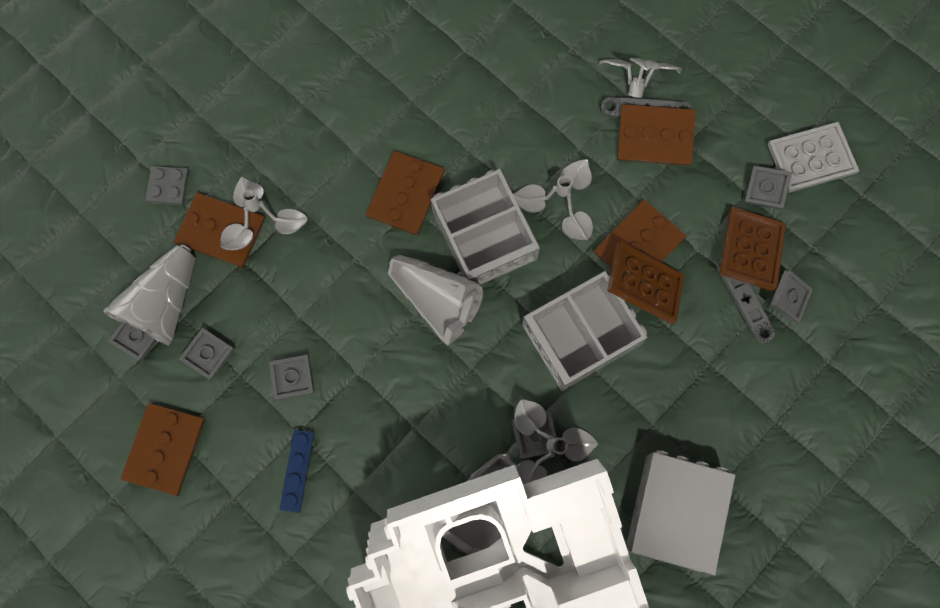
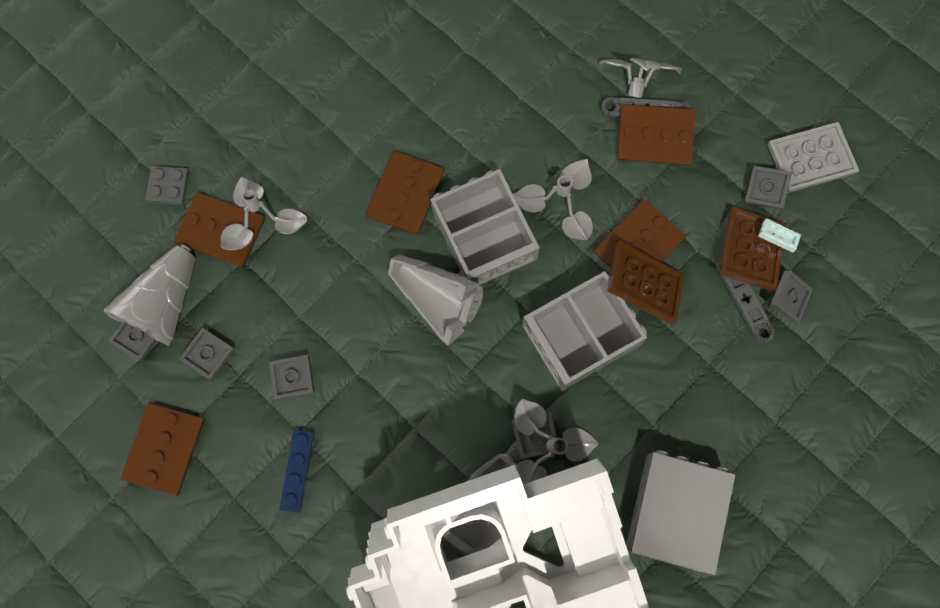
none -> light aqua plate [758,218,801,252]

